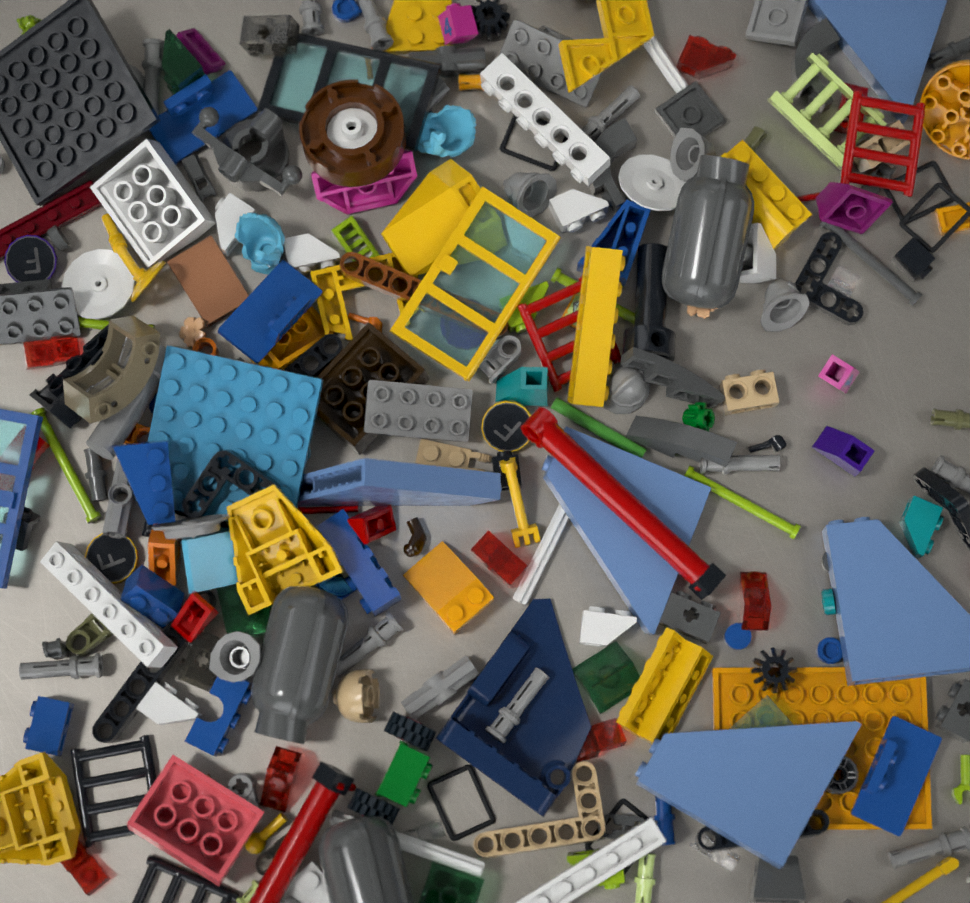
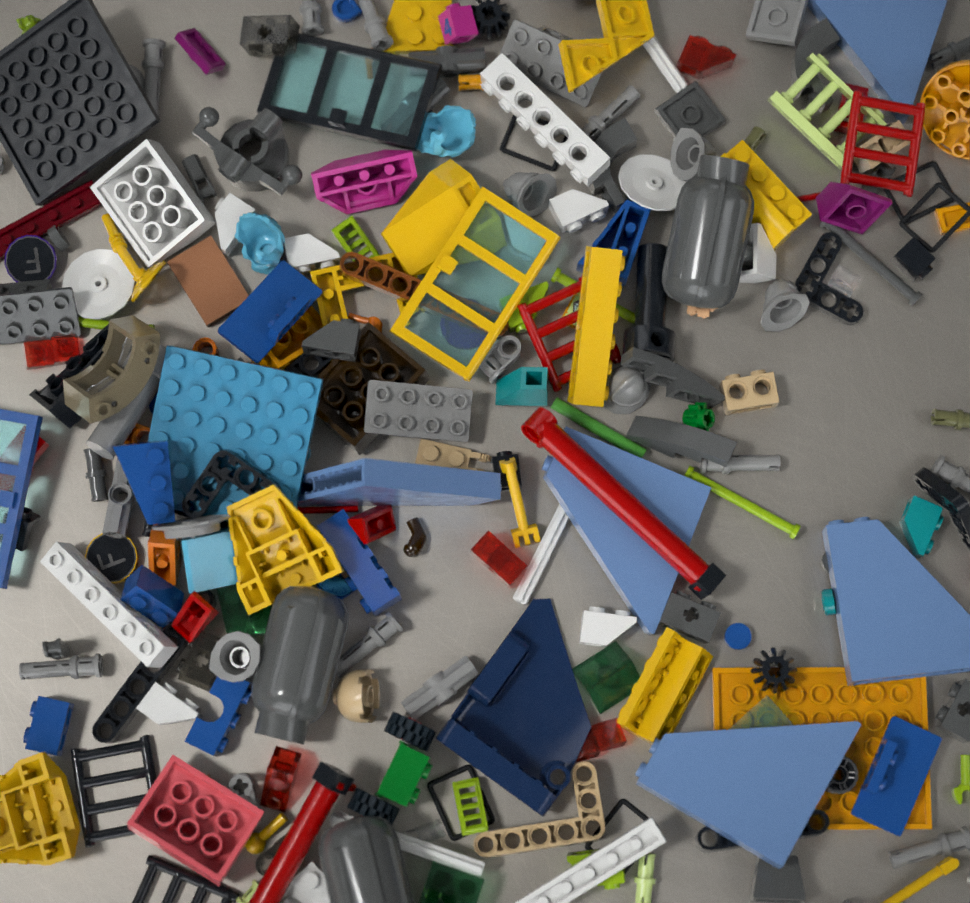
lime bar [31,407,102,524] -> none
clear red slope [61,838,111,896] -> none
olive piece [66,613,113,657] -> none
blue bracket [149,70,257,165] -> none
clear green slope [162,29,205,95] -> none
light nougat plant [179,317,207,348] -> none
reddish brown piece [299,79,406,187] -> none
light orange slope [403,541,494,635] -> none
black tile [481,400,531,452] -> none
light grey pin [485,667,549,744] -> none
dark grey beam [598,814,645,840] -> none
blue pin [654,796,676,846] -> none
clear bar [690,831,741,872] -> none
clear red slope [739,571,771,631] -> none
black hand [748,435,787,453] -> none
dark purple slope [812,426,875,477] -> none
blue tile [816,637,843,664] -> none
dark pink brick [818,354,860,393] -> none
none -> dark grey slope [302,319,361,362]
none -> lime slope [452,777,489,836]

